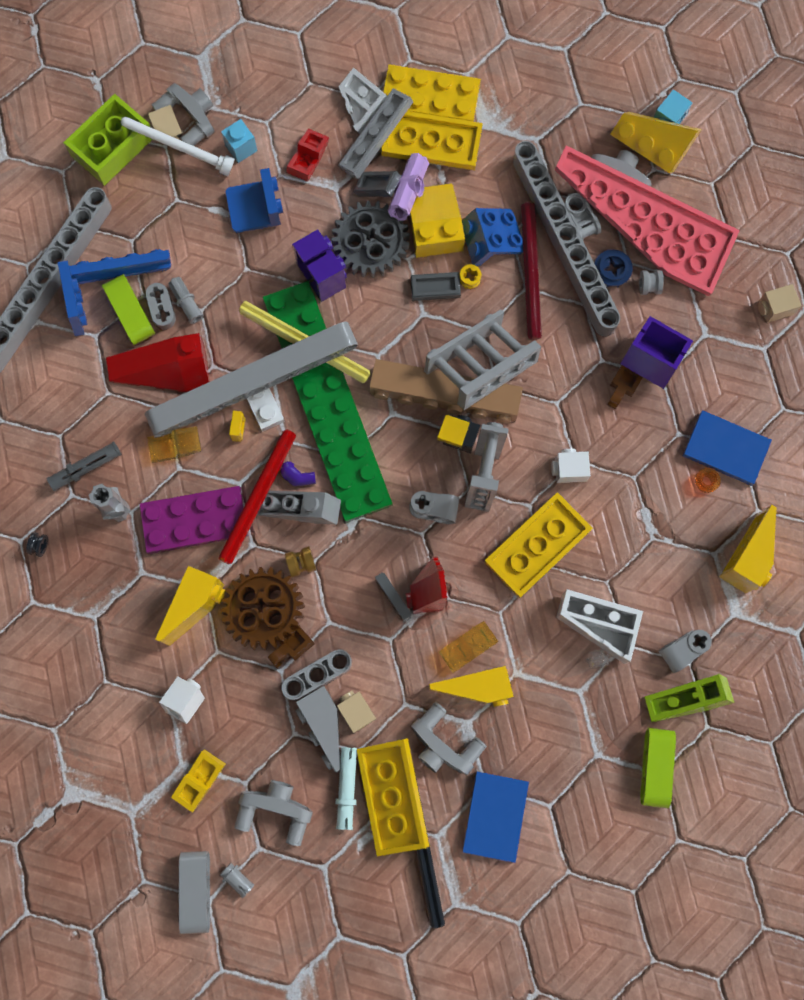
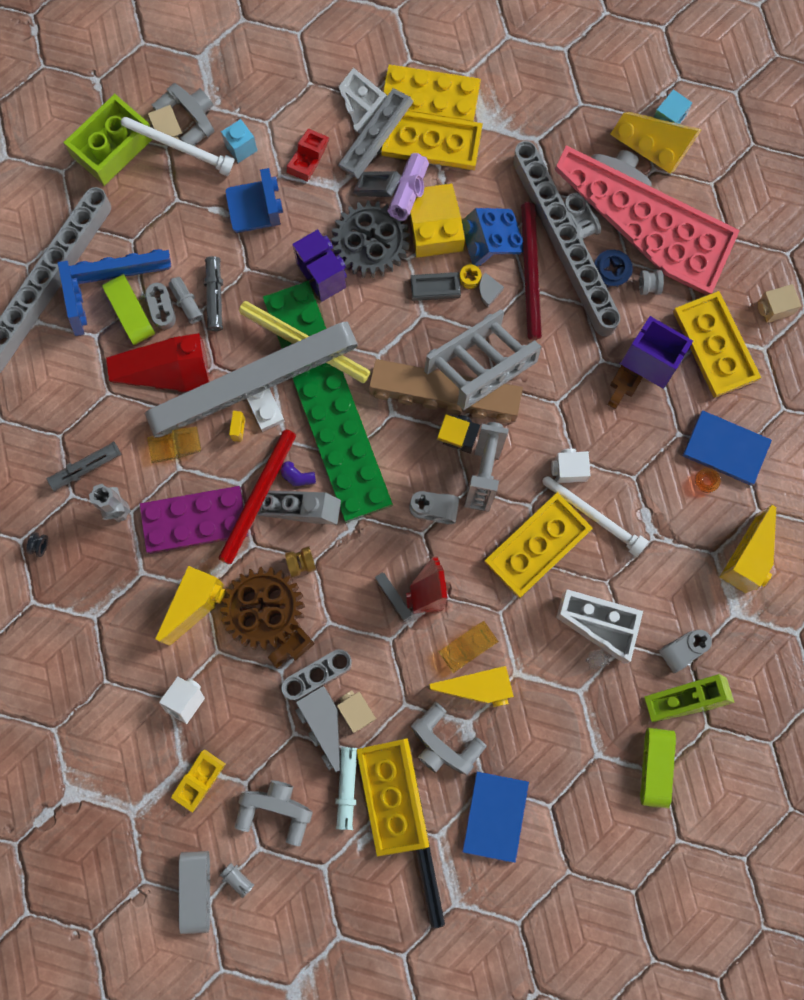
none -> dark grey pin [204,256,223,332]
none -> light grey tile [479,272,504,307]
none -> white piece [542,476,649,557]
none -> yellow plate [673,291,761,398]

